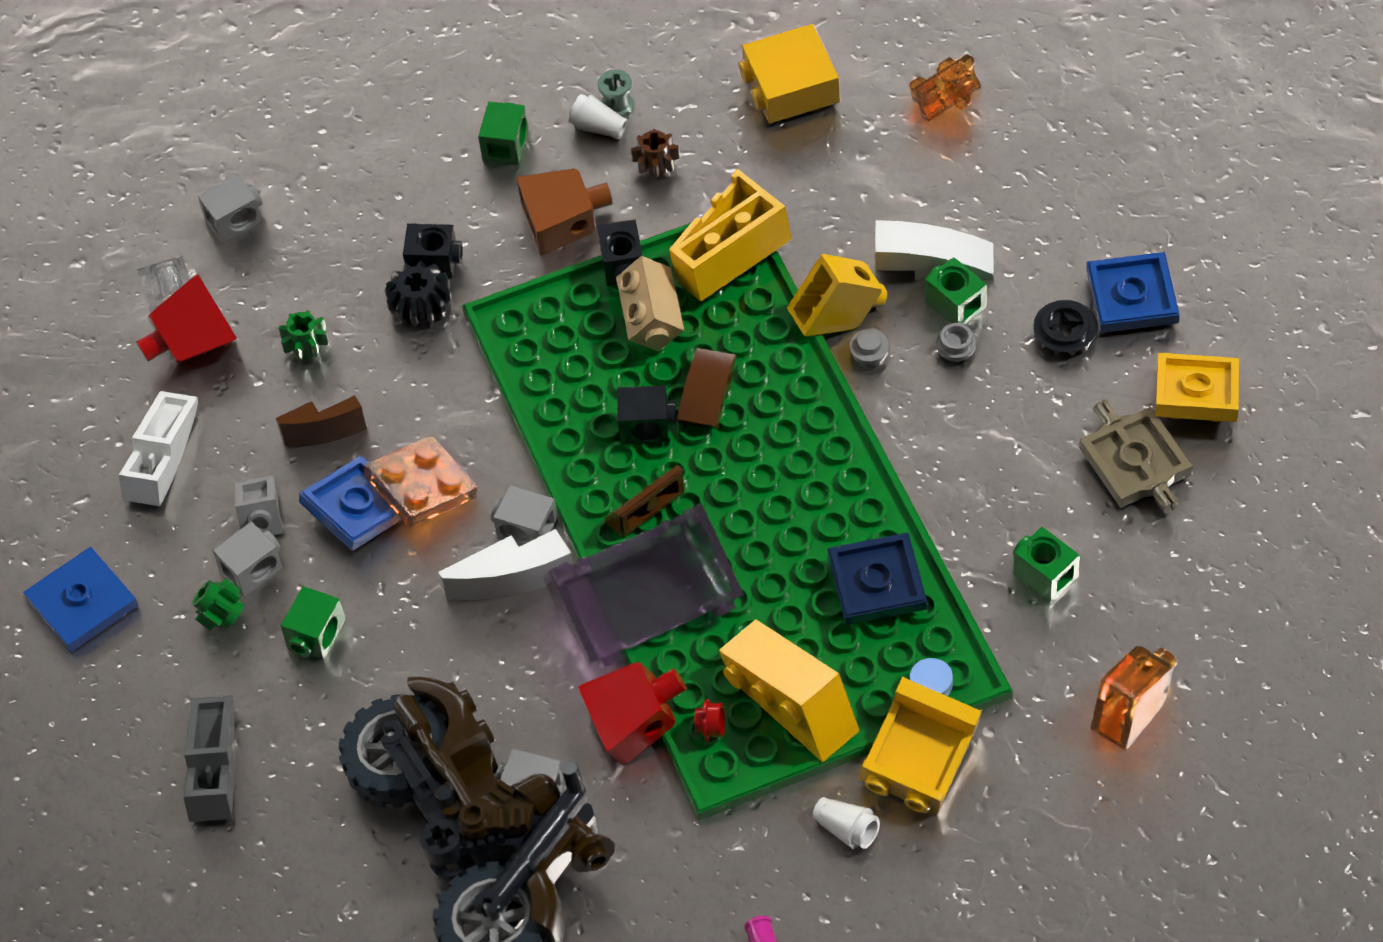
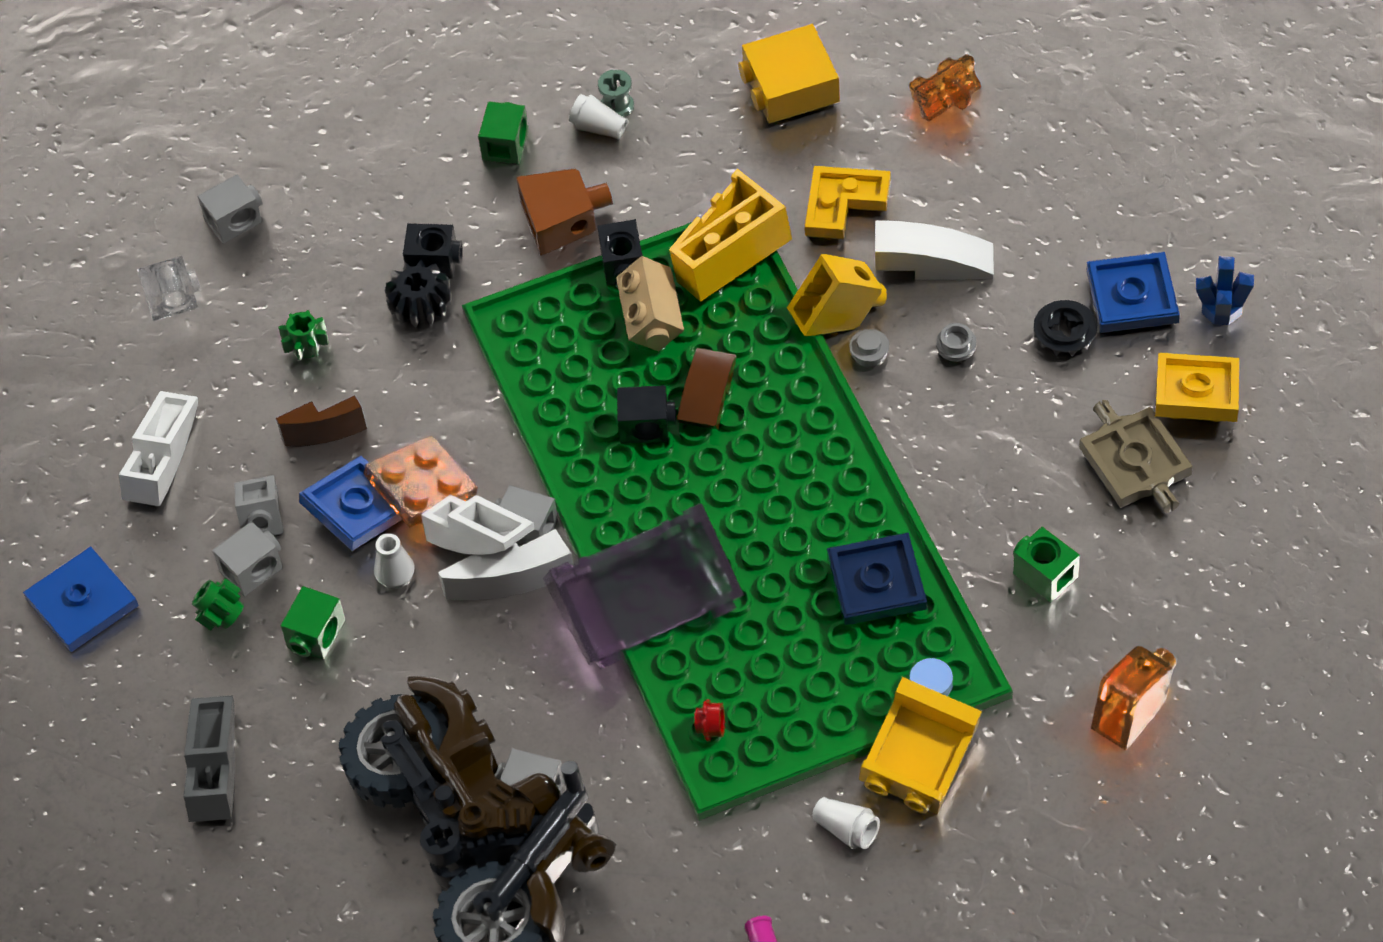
red torso [136,274,237,364] -> none
red torso [578,662,687,766] -> none
reddish brown slope [604,465,684,538] -> none
reddish brown gear [631,129,680,178] -> none
yellow wedge [719,620,860,762] -> none
green brick [925,257,987,325] -> none
none -> white cone [374,534,415,589]
none -> white slope [421,494,535,555]
none -> yellow plate [805,166,891,239]
none -> blue rock [1196,256,1254,325]

